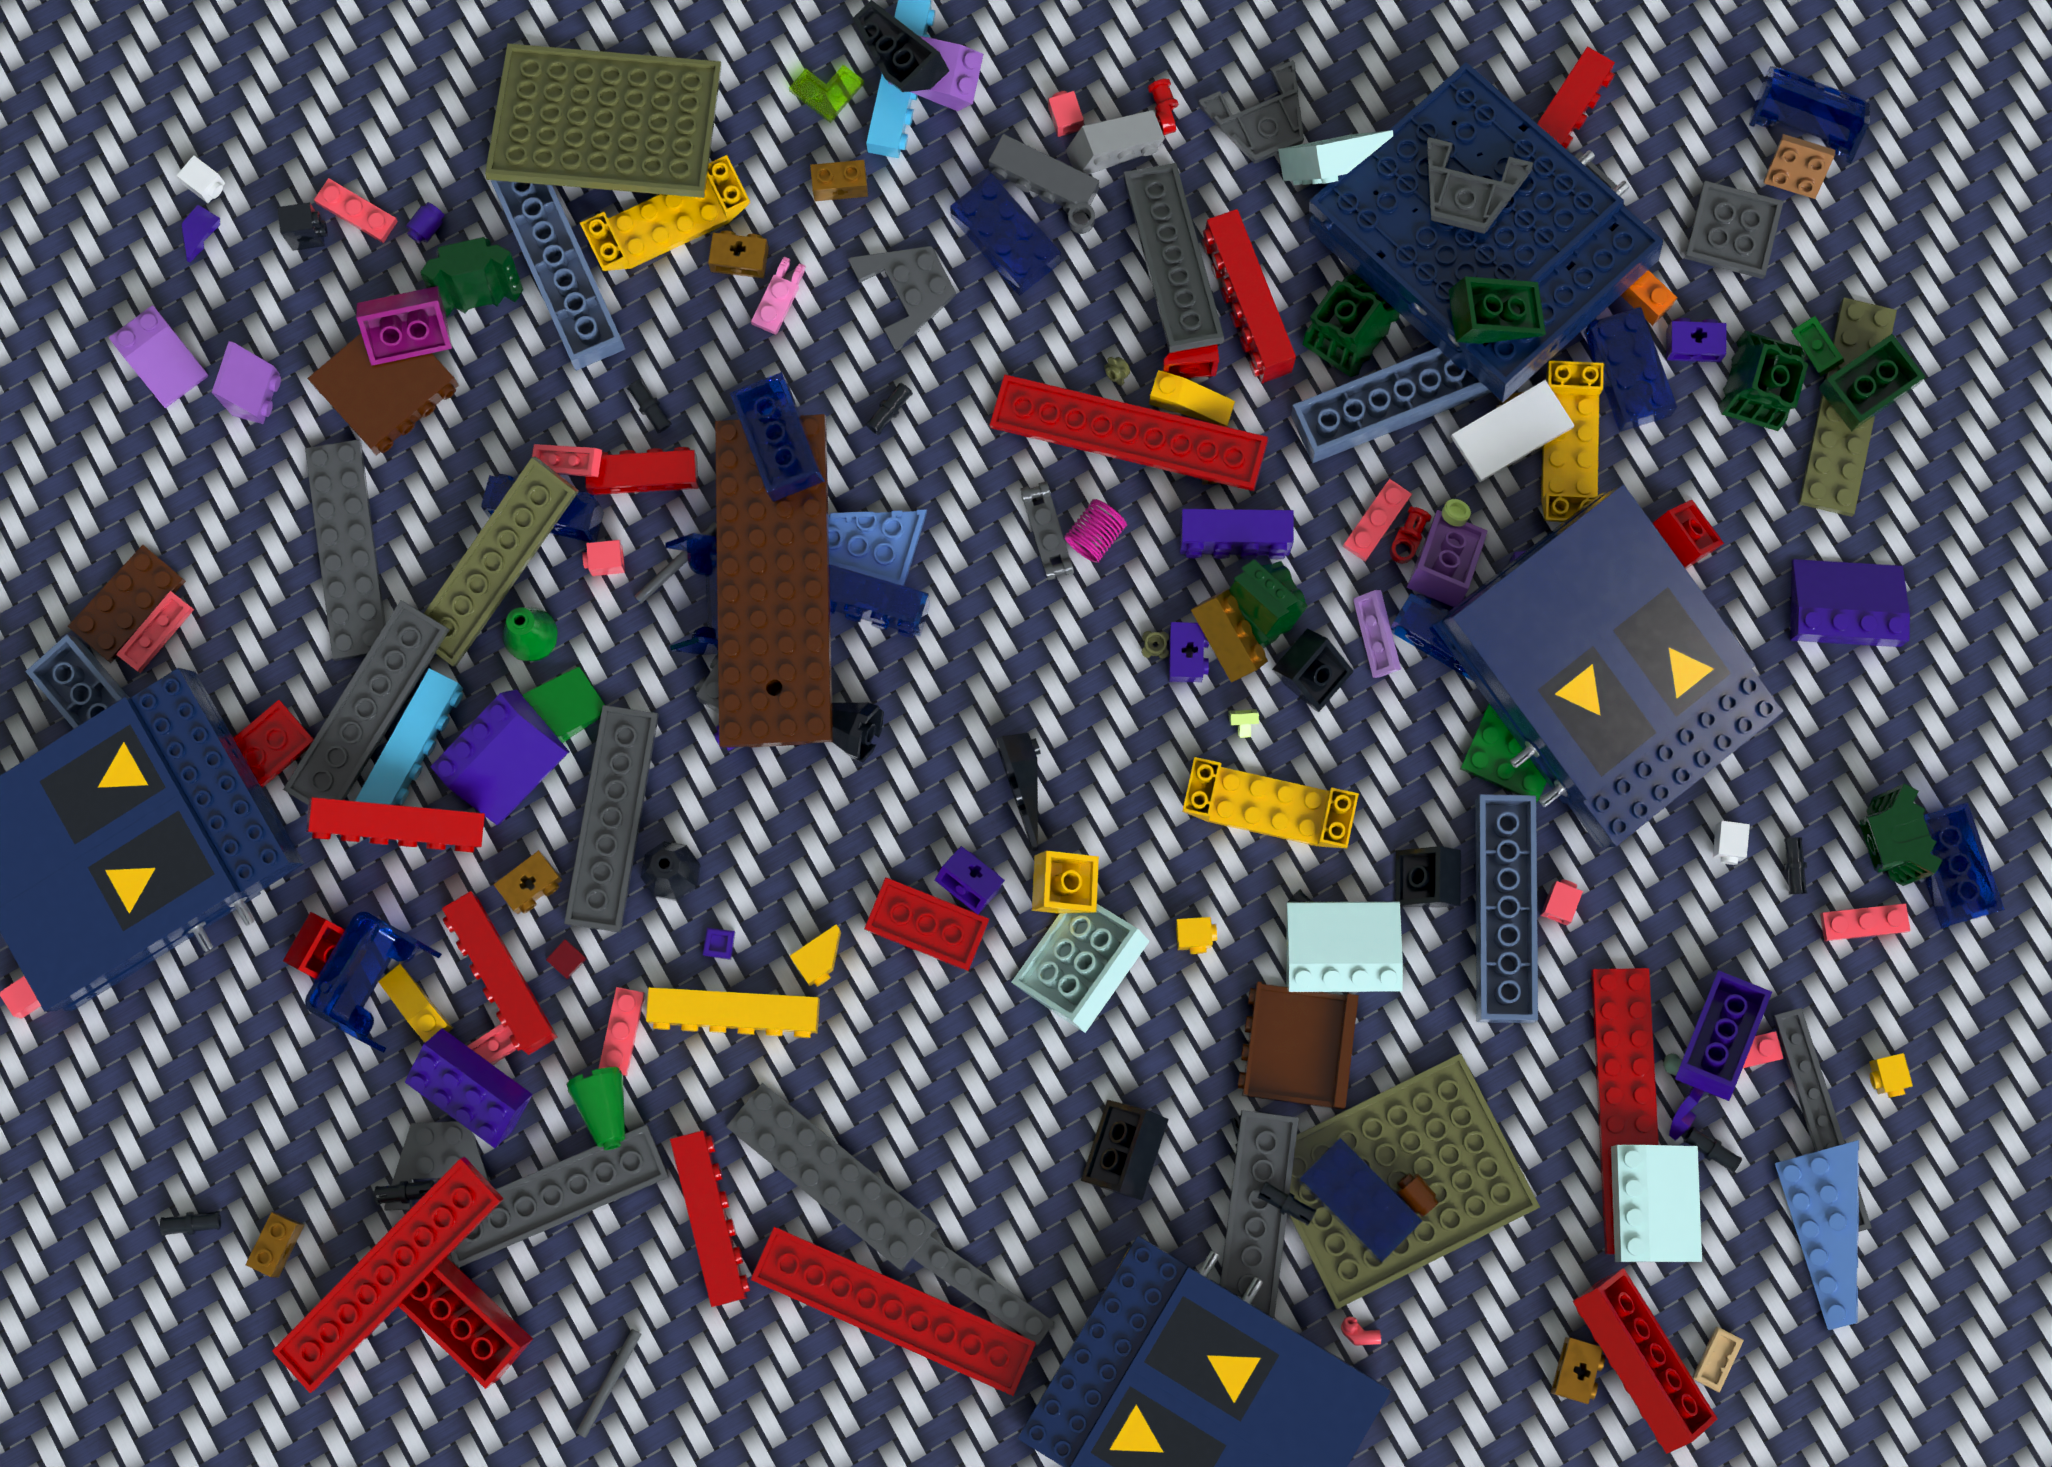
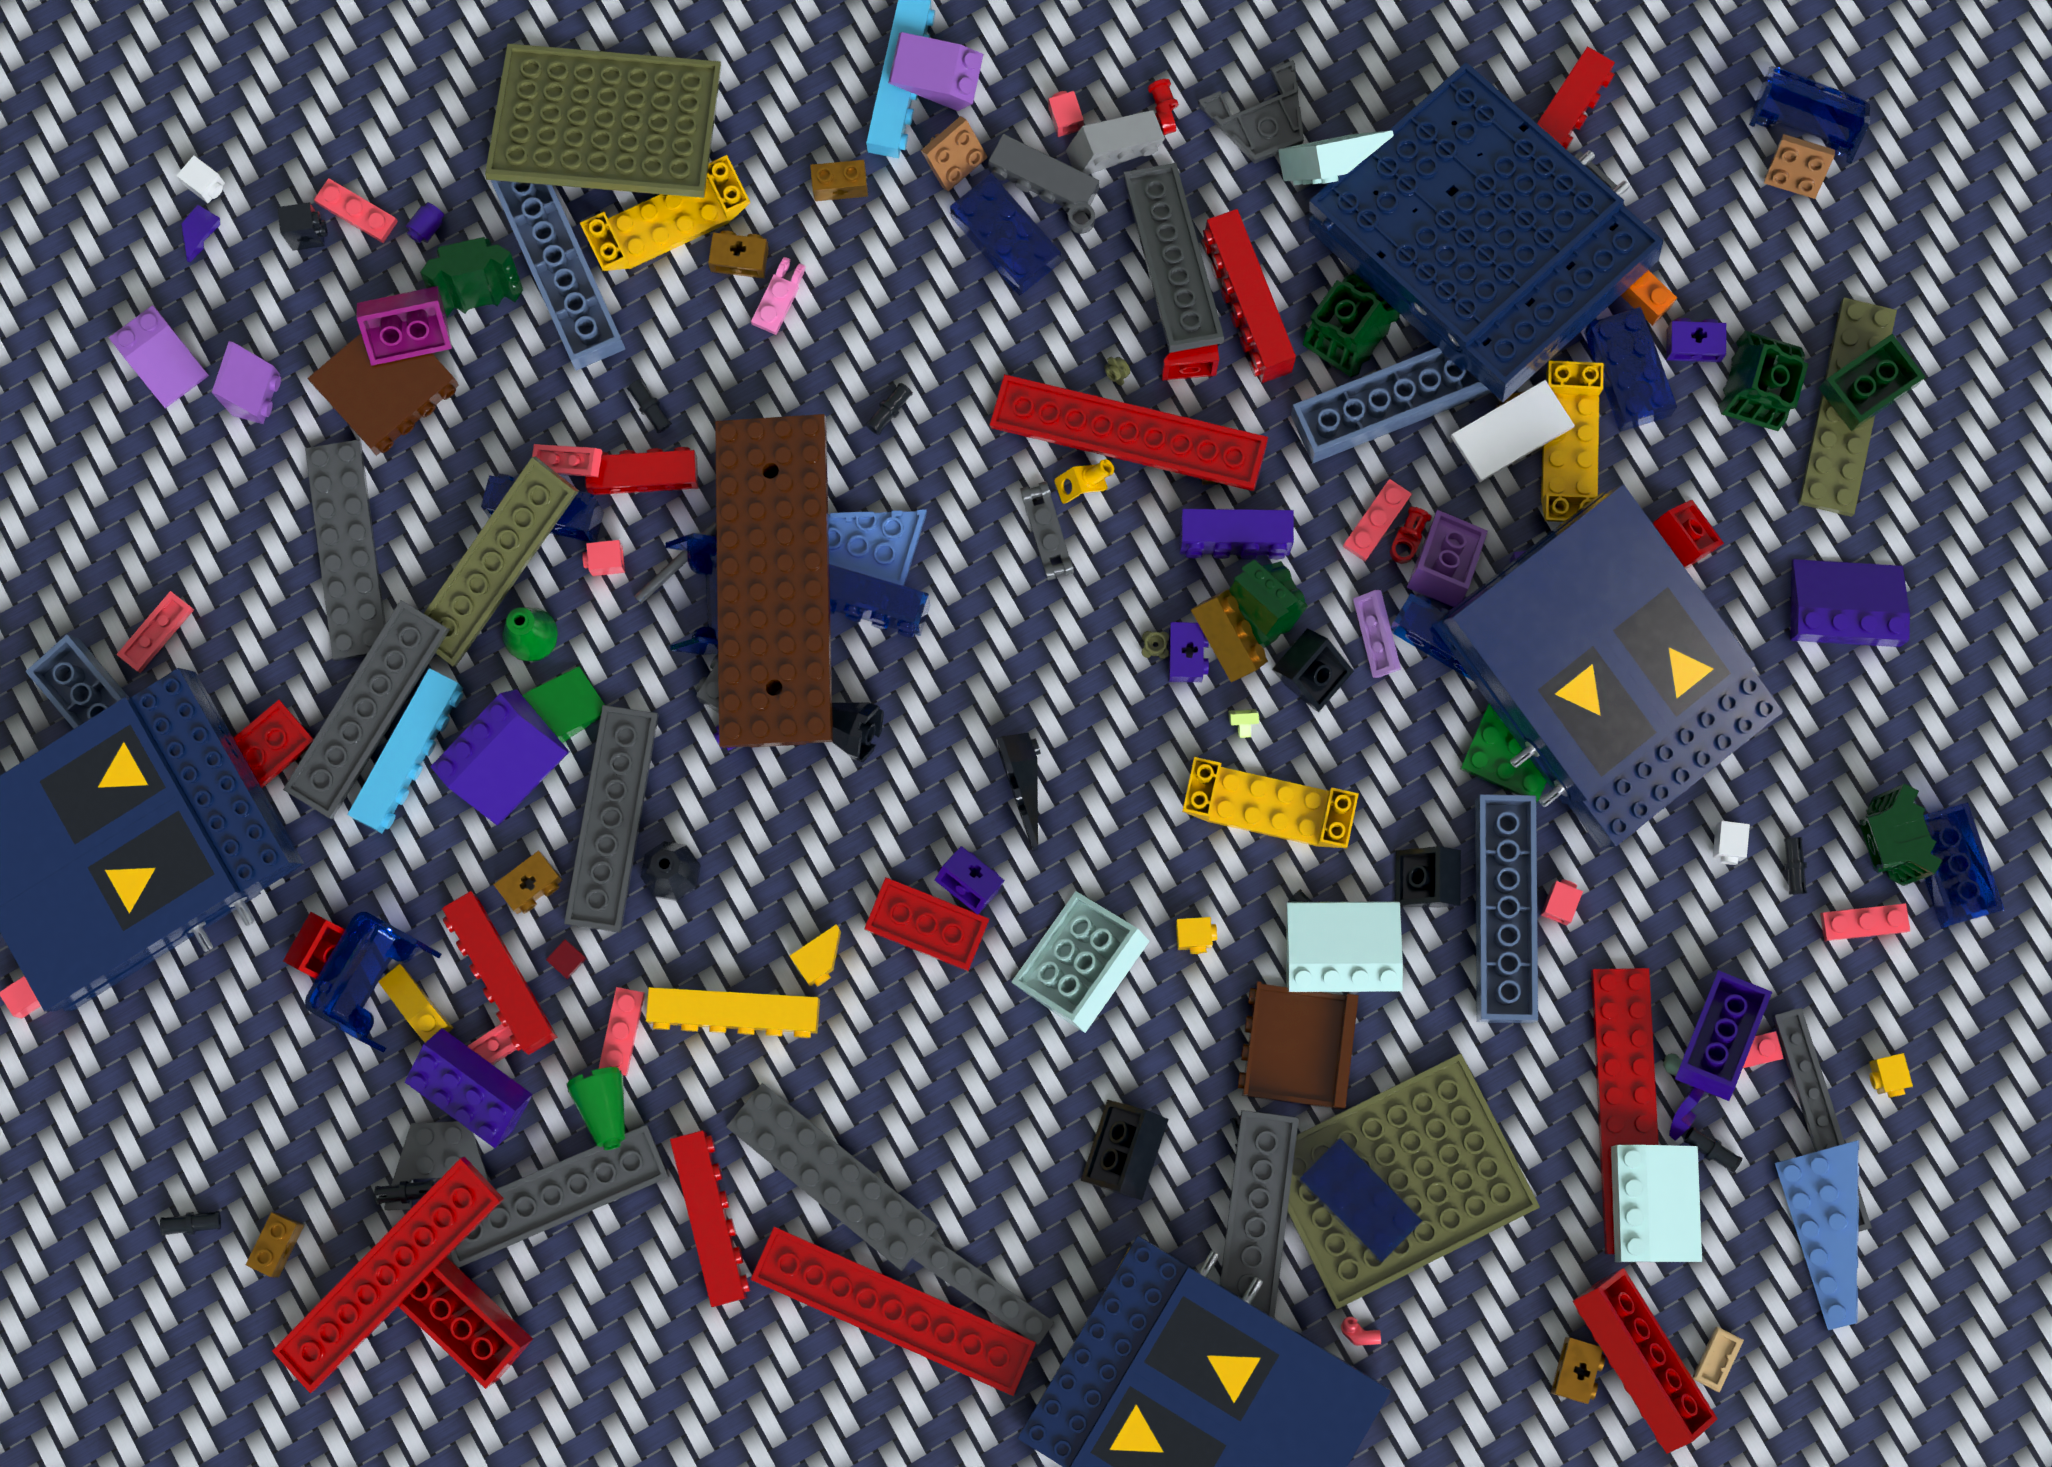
reddish brown plate [68,545,186,663] -> none
red brick [306,797,485,852] -> none
dark grey bar [576,1329,642,1438] -> none
dark purple tile [703,928,736,960] -> none
clear blue brick [730,372,825,502] -> none
clear neon green tile [789,65,864,123] -> none
dark grey wing [848,246,956,352] -> none
black wedge [853,0,950,92] -> none
yellow slope [1032,851,1099,913] -> none
dark pink piece [1065,499,1127,563] -> none
yellow slope [1149,370,1235,427] -> none
black pin [1257,1182,1316,1226] -> none
reddish brown brick [1397,1173,1439,1217] -> none
dark grey wing [1427,137,1533,234] -> none
yellowish green tile [1442,499,1471,526] -> none
dark green slope [1449,276,1546,344] -> none
dark grey plate [1684,181,1784,279] -> none
green plate [1791,316,1845,376] -> none
none -> medium nougat plate [921,116,988,191]
none -> yellow bracket [1054,459,1114,504]

